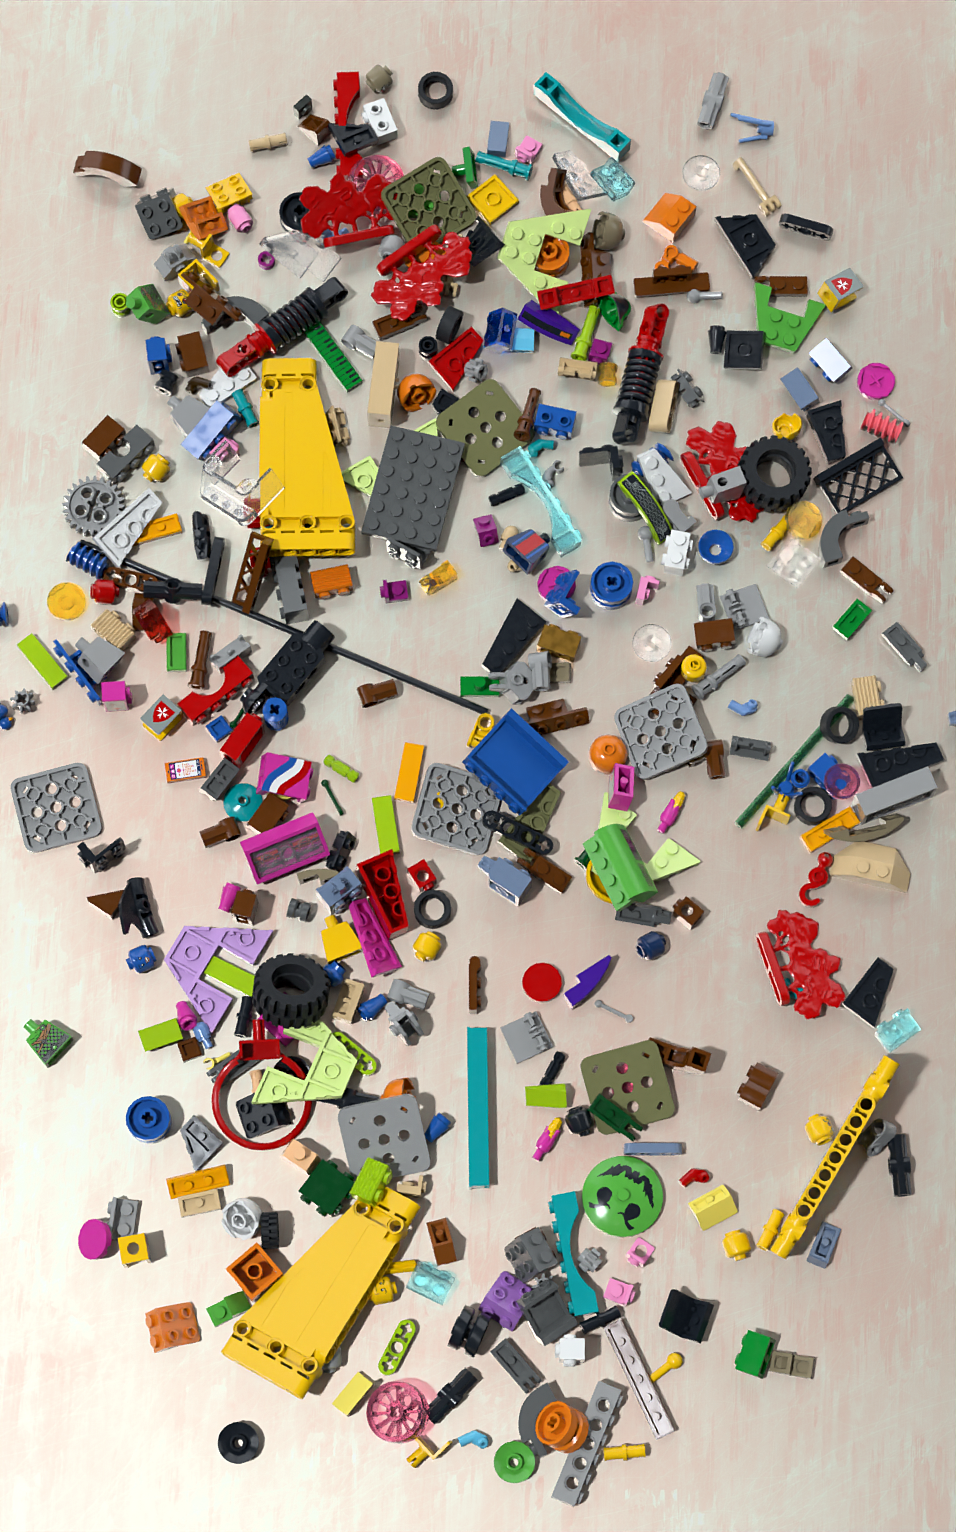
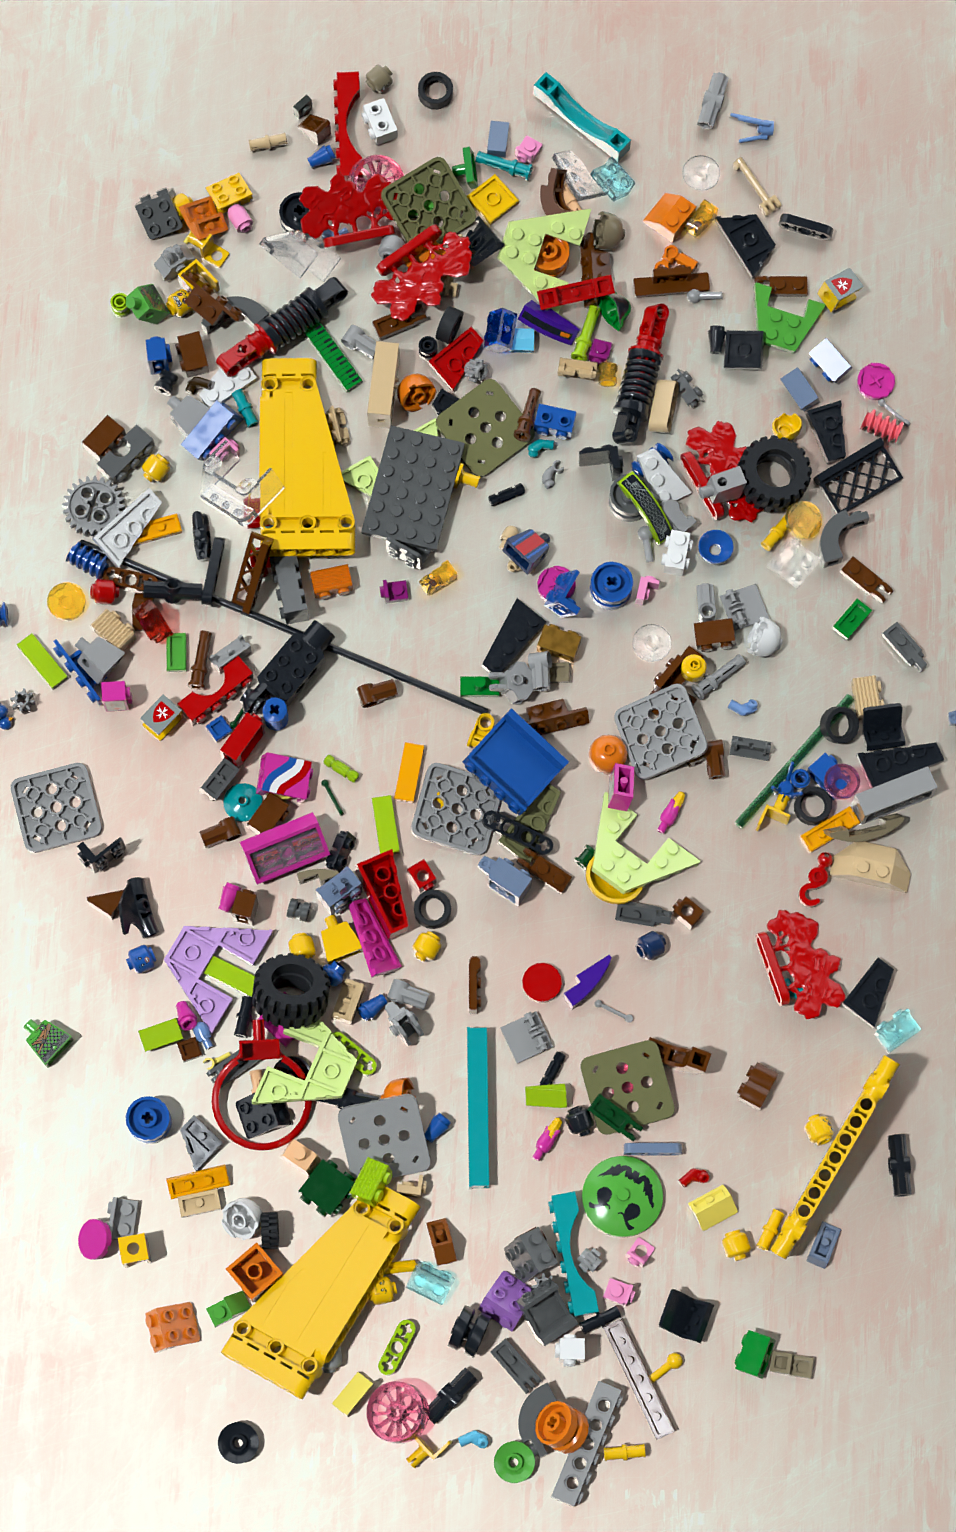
reddish brown arch [73,151,142,187] -> none
tile [165,757,206,783] -> none
magenta bush [258,251,275,270] -> none
black wing [328,123,379,157] -> none
magenta bracket [473,514,499,547] -> none
clear light blue arch [500,446,582,557] -> none
bright green brick [583,824,658,912] -> none
light grey piece [857,1118,896,1157] -> none
none -> yellow head [288,933,316,959]
none -> yellow bracket [454,463,480,489]
none -> clear yellow leg [683,199,718,238]

